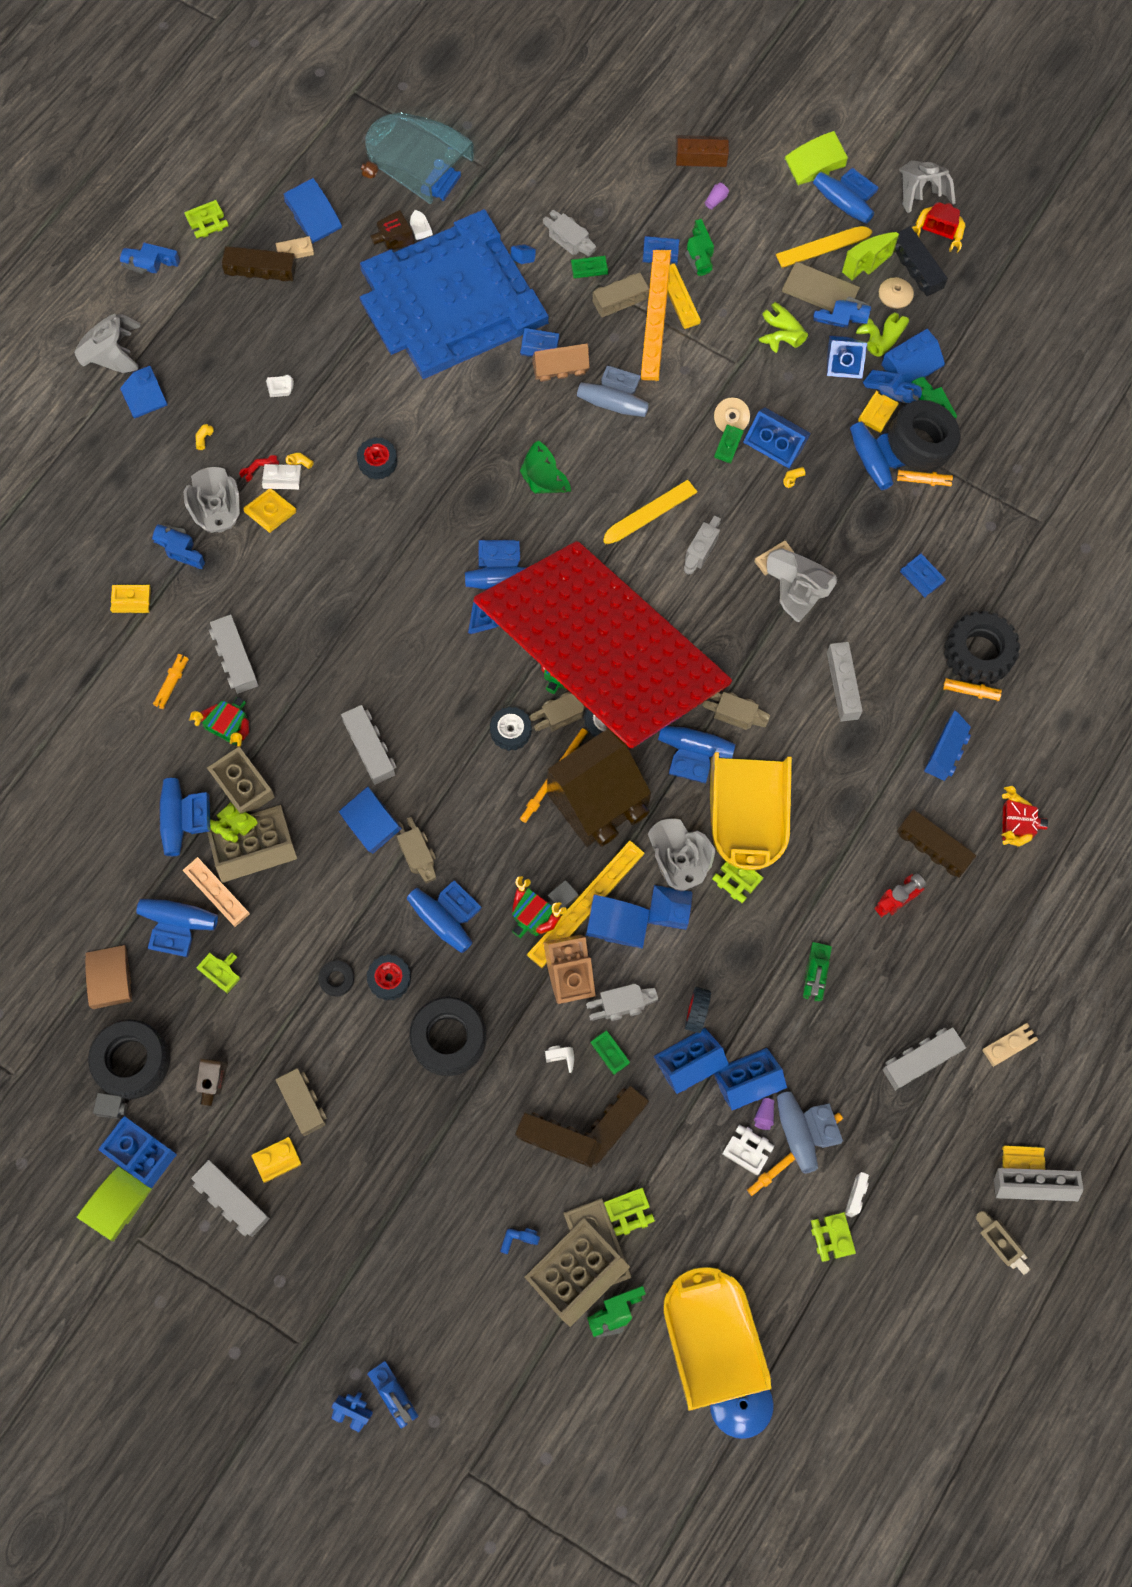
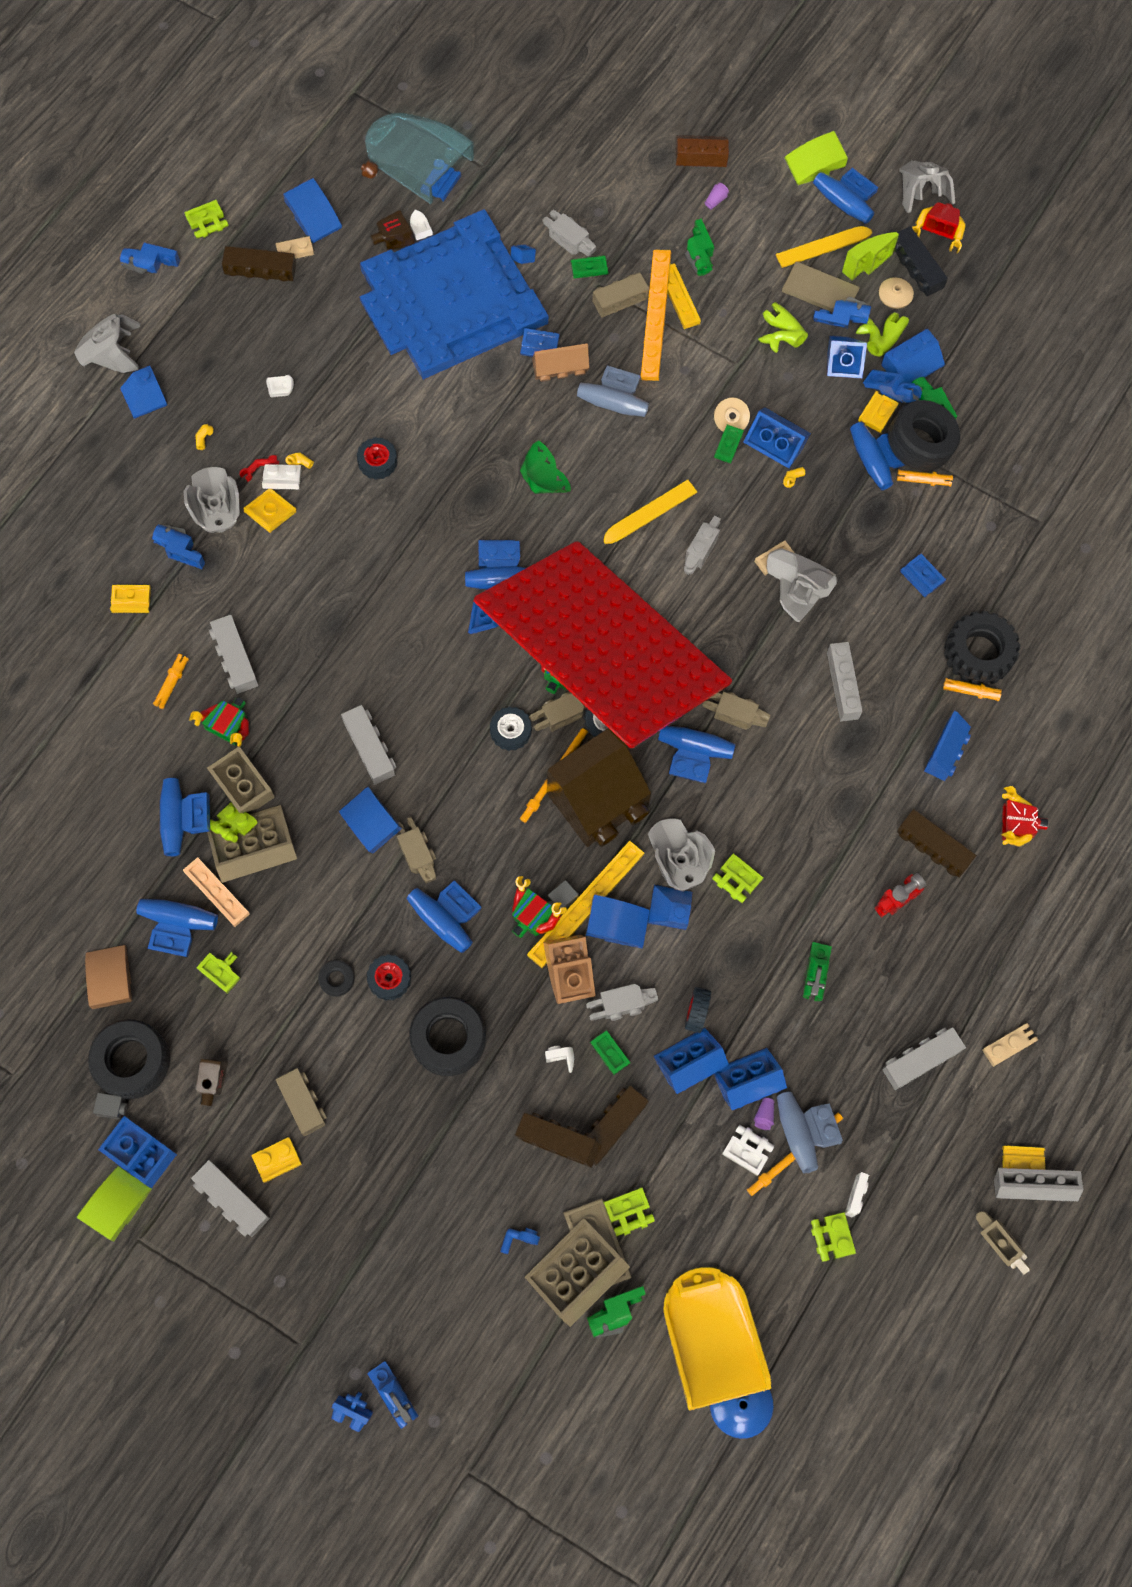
blue plate [643,236,679,265] -> none
yellow windscreen [710,753,792,870] -> none

